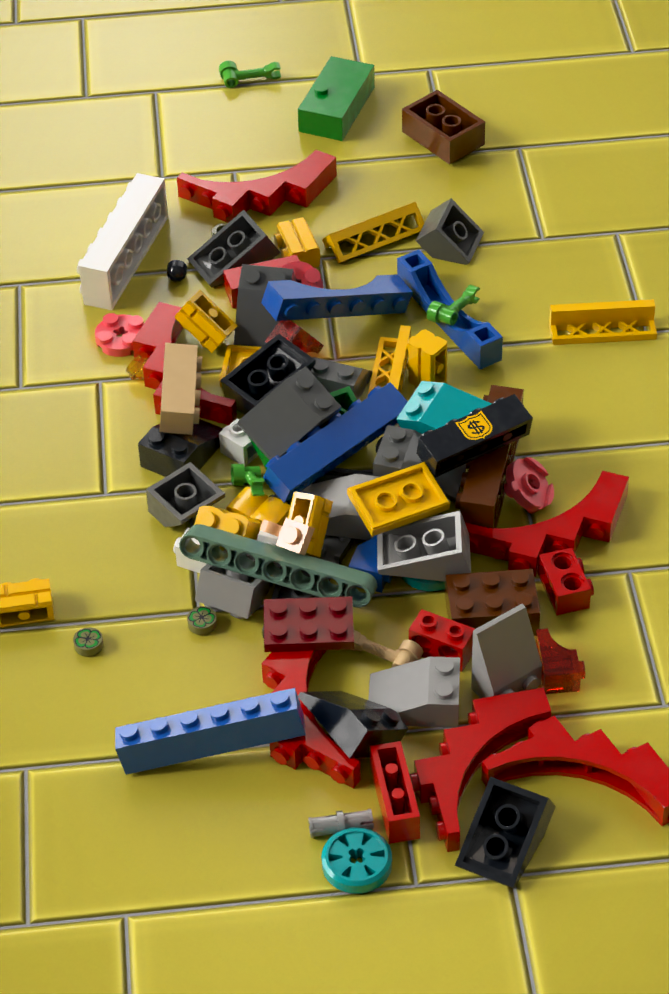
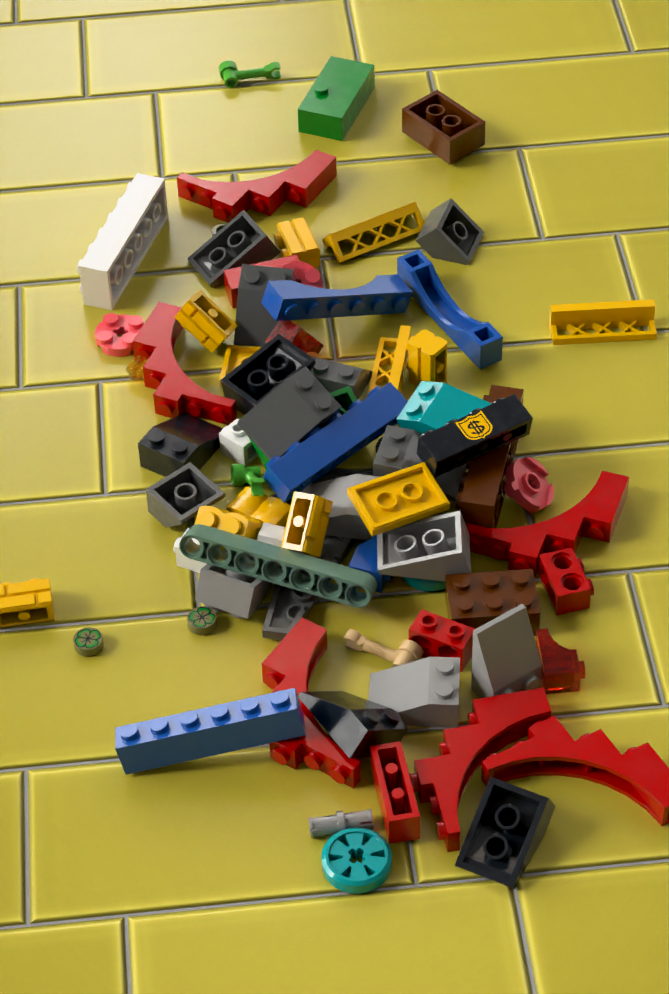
tan brick [159,343,202,435] -> none
black hinge [167,260,187,282] -> none
light nougat plate [260,518,315,556] -> none
dark red plate [264,596,354,652] -> none
bright green brick [427,285,480,326] -> none

